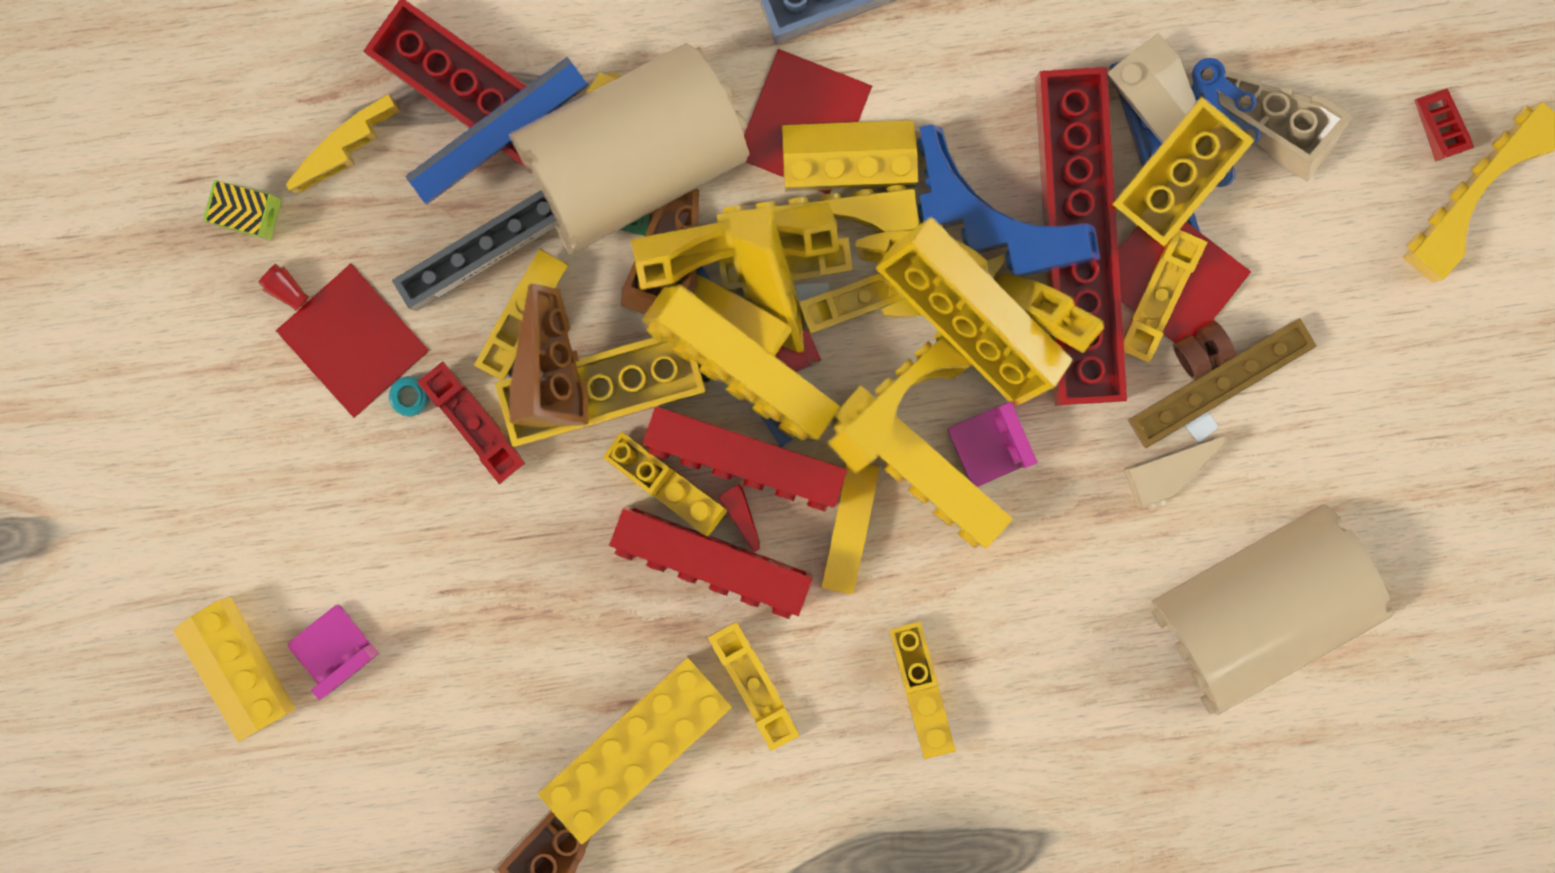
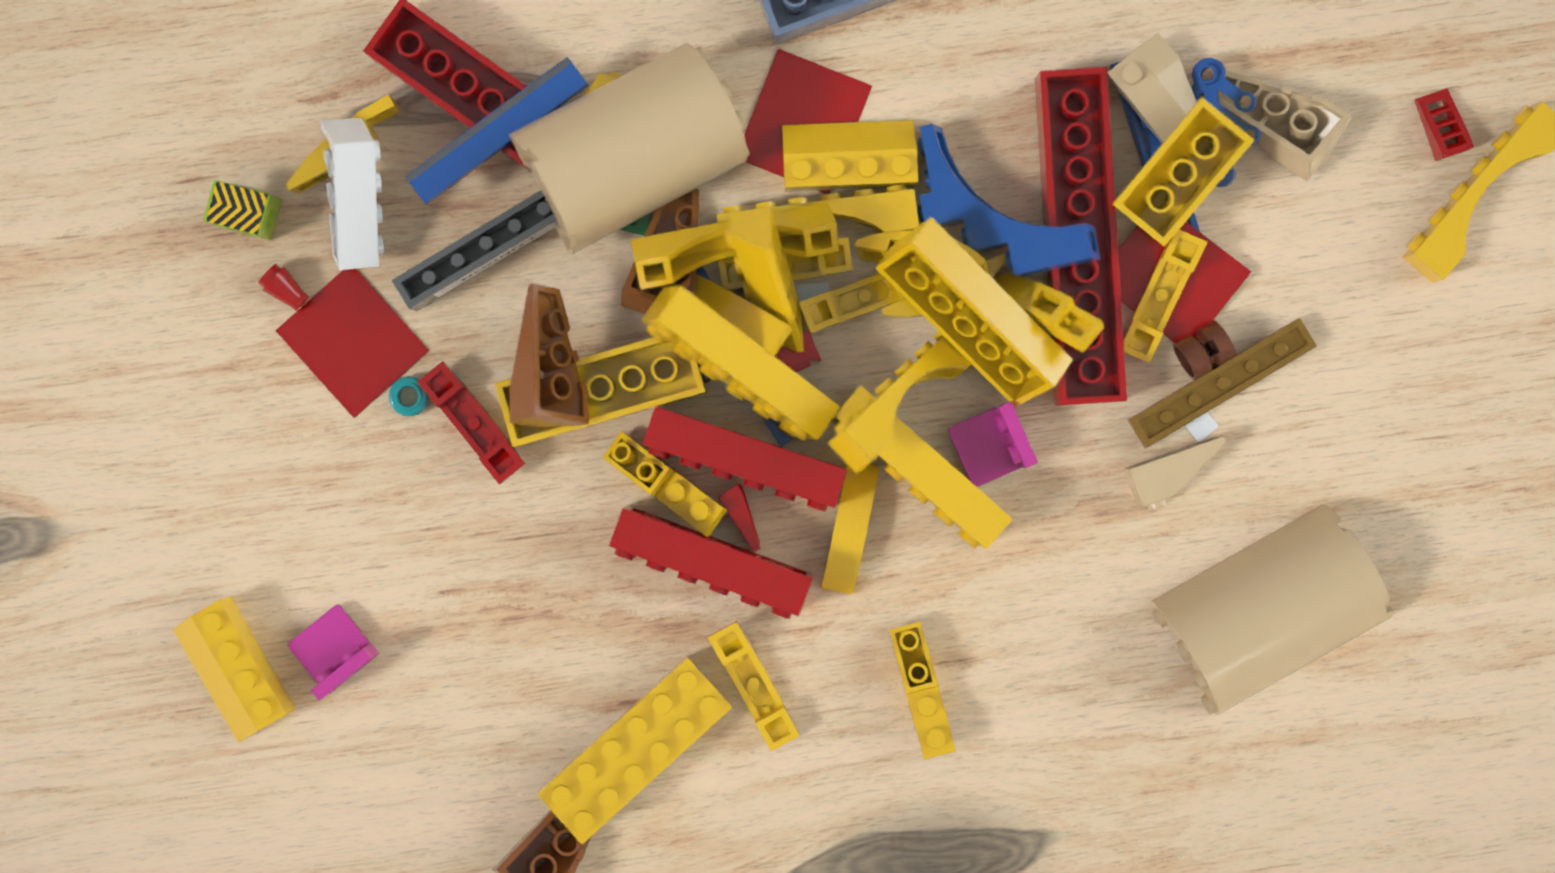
yellow slope [474,248,569,381] -> none
none -> white wedge [321,118,384,270]

